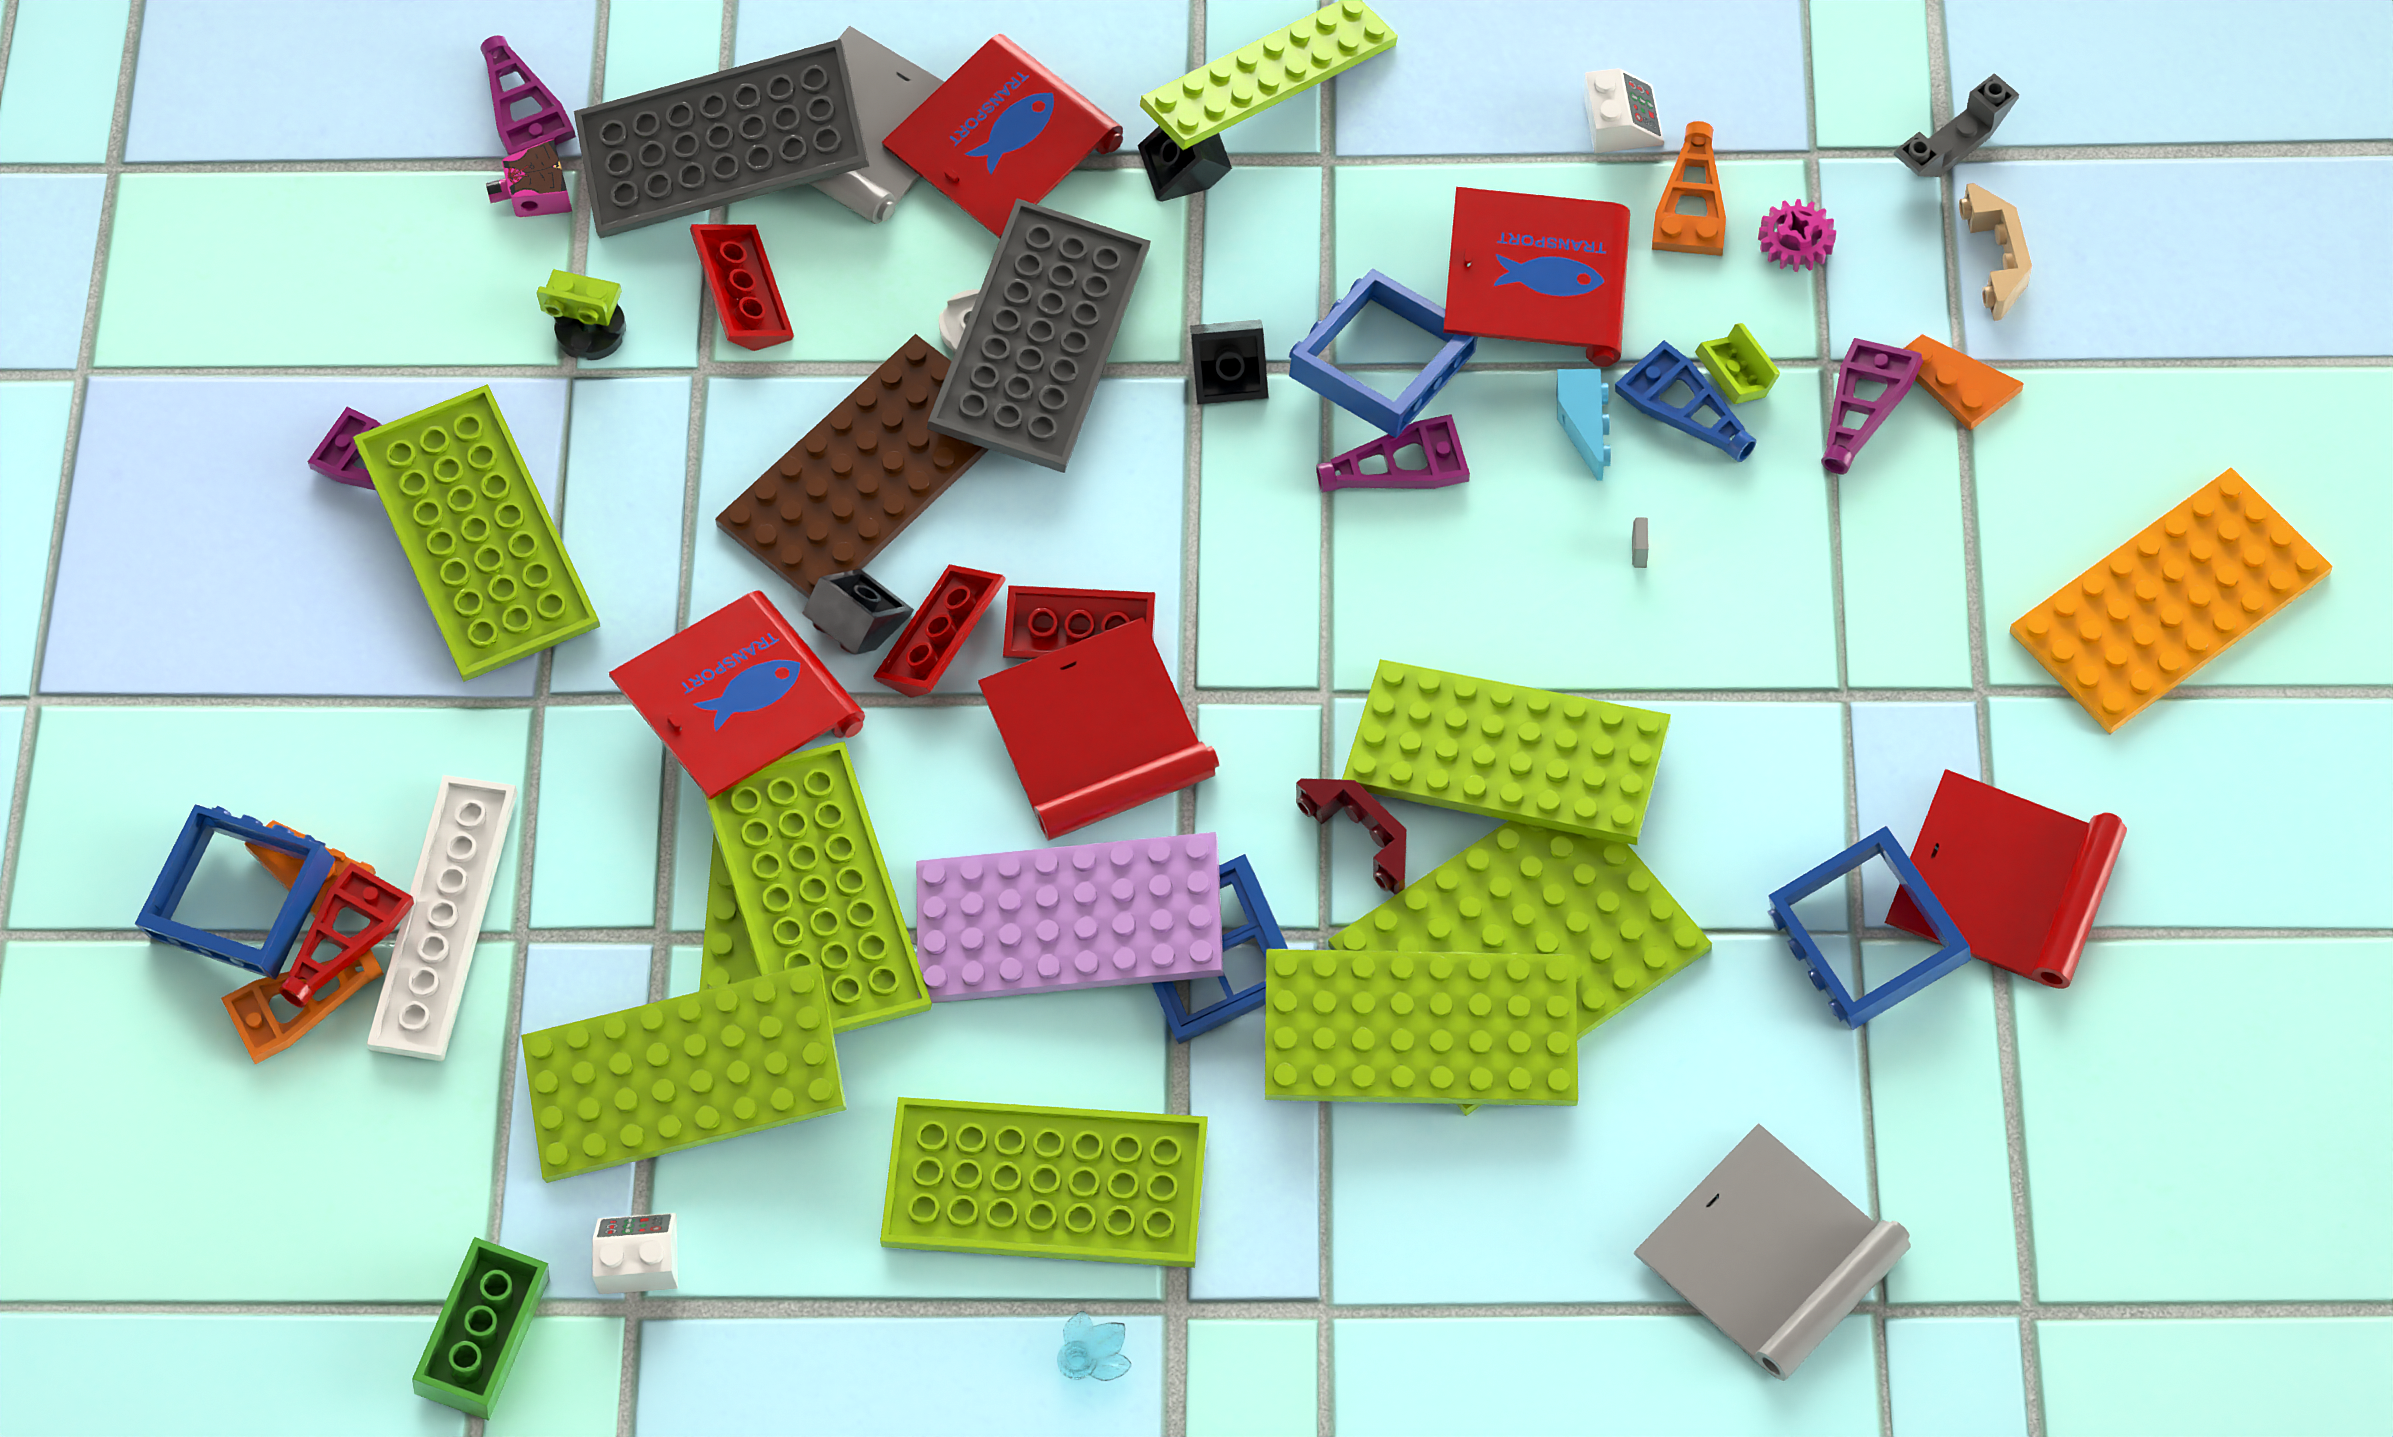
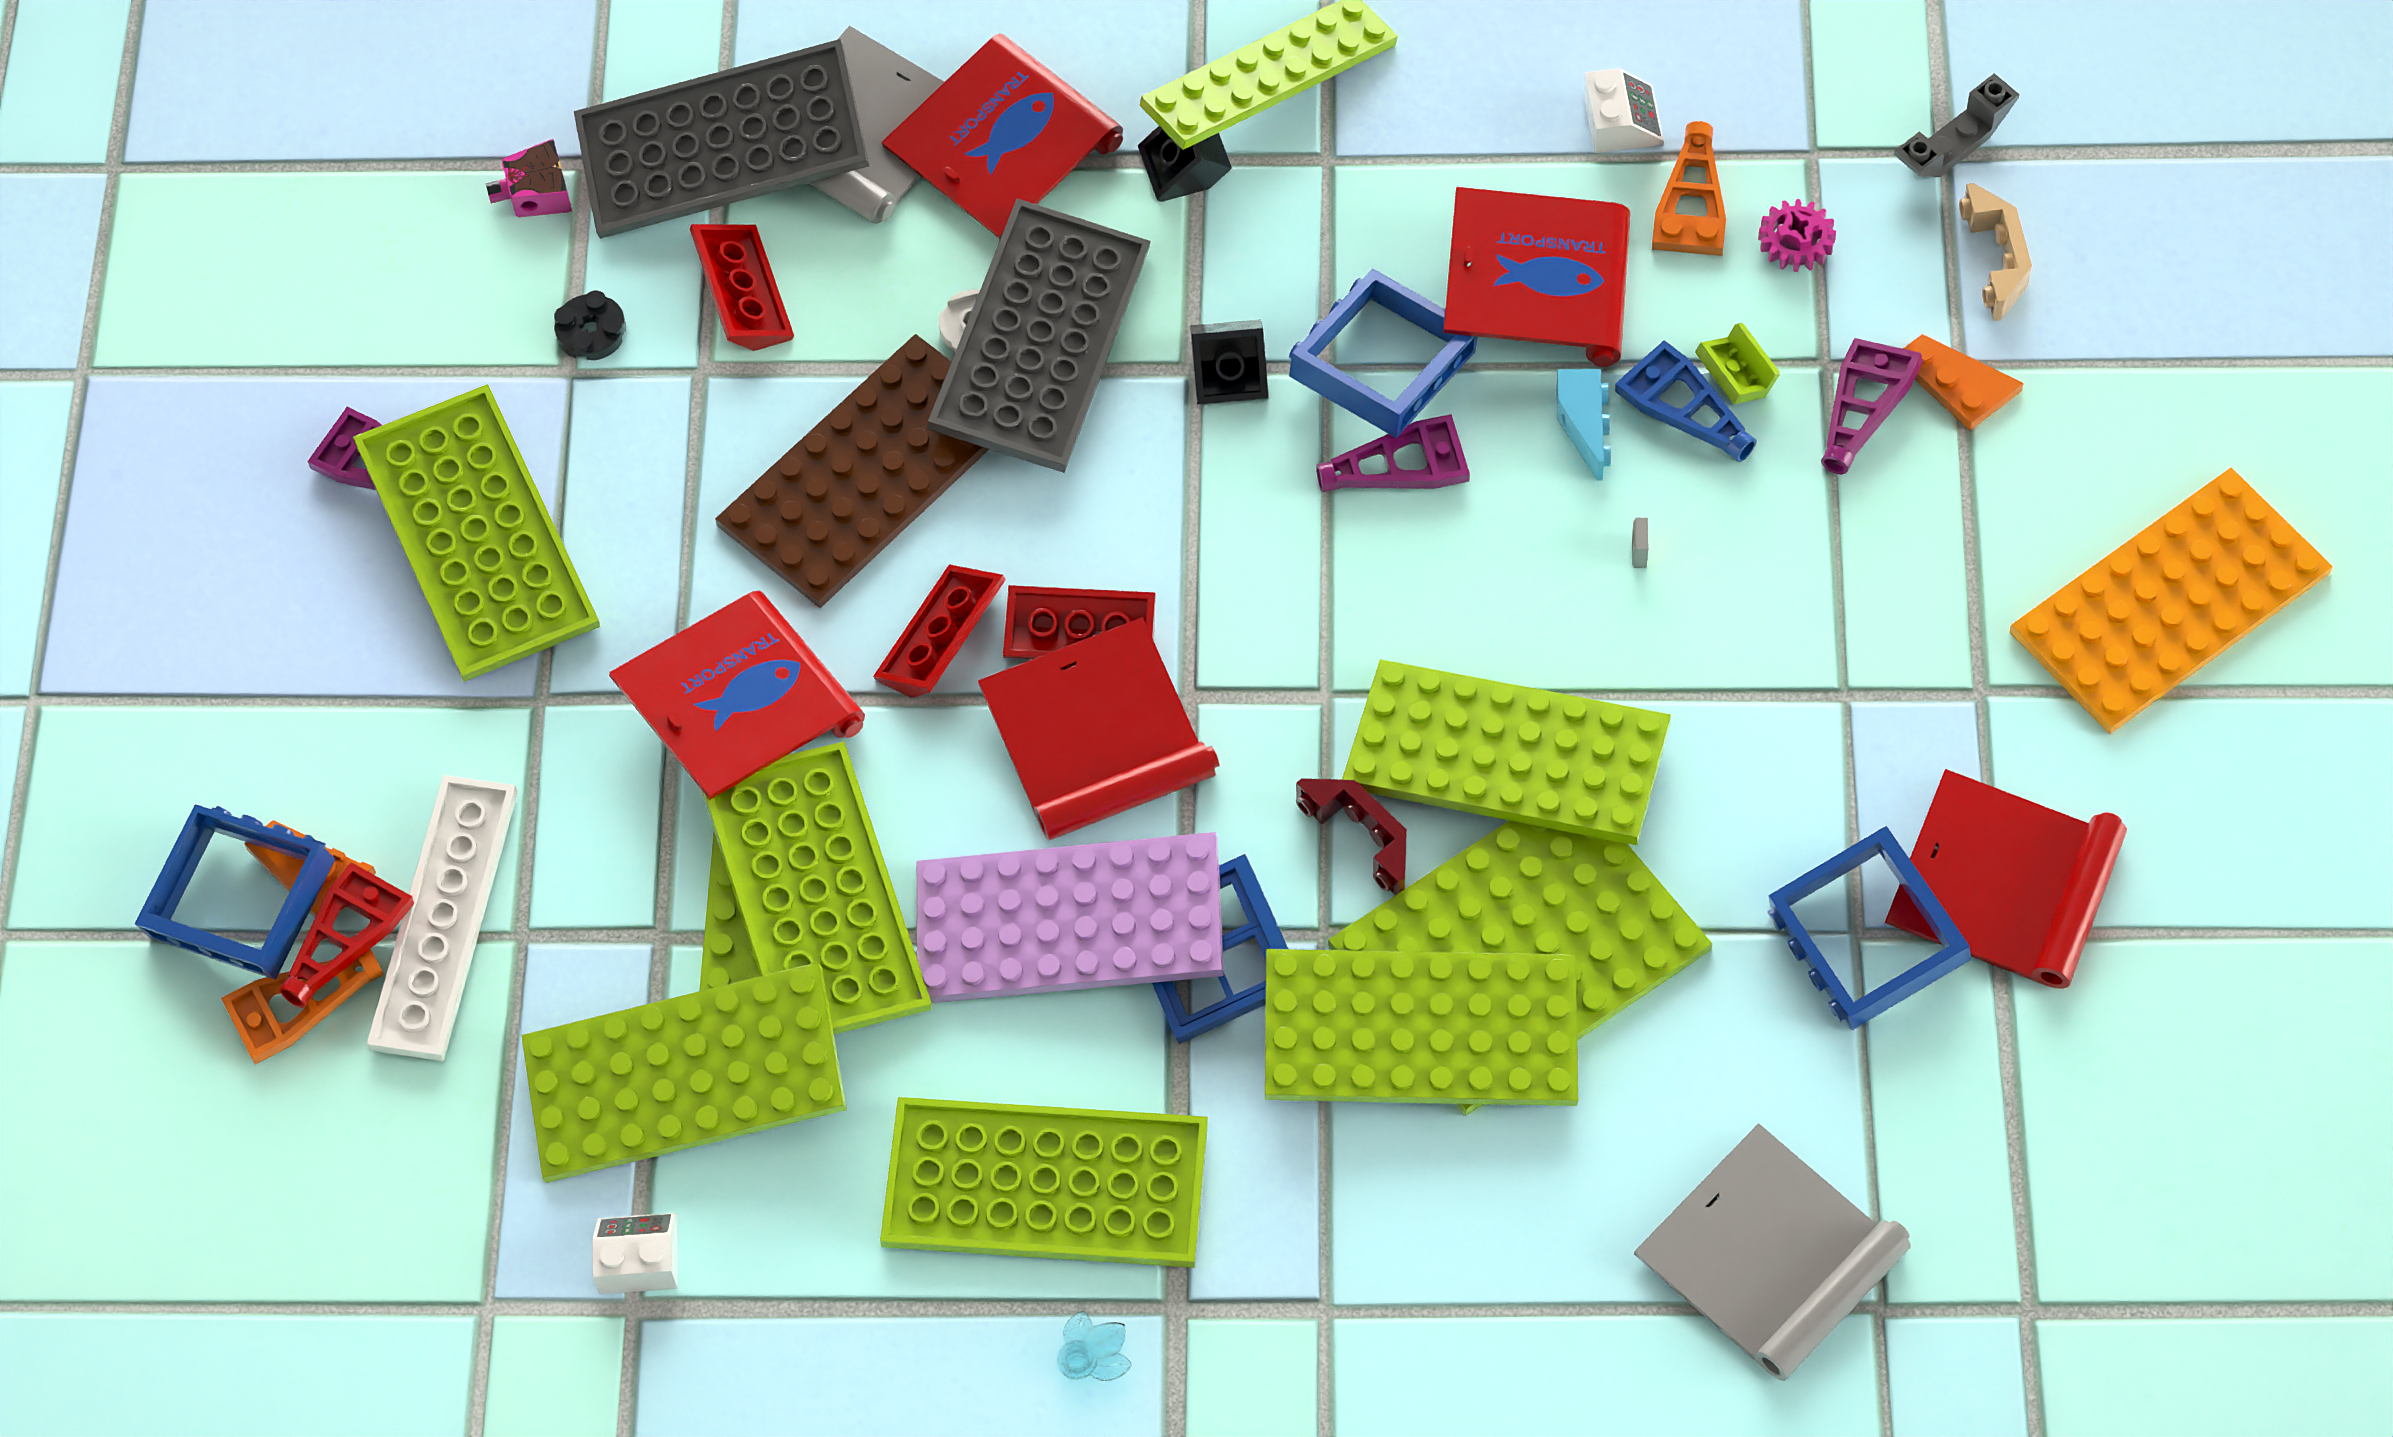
bright green brick [412,1237,550,1421] -> none
magenta plate [480,35,576,156] -> none
lime bracket [536,269,622,326] -> none
black slope [802,569,914,655] -> none

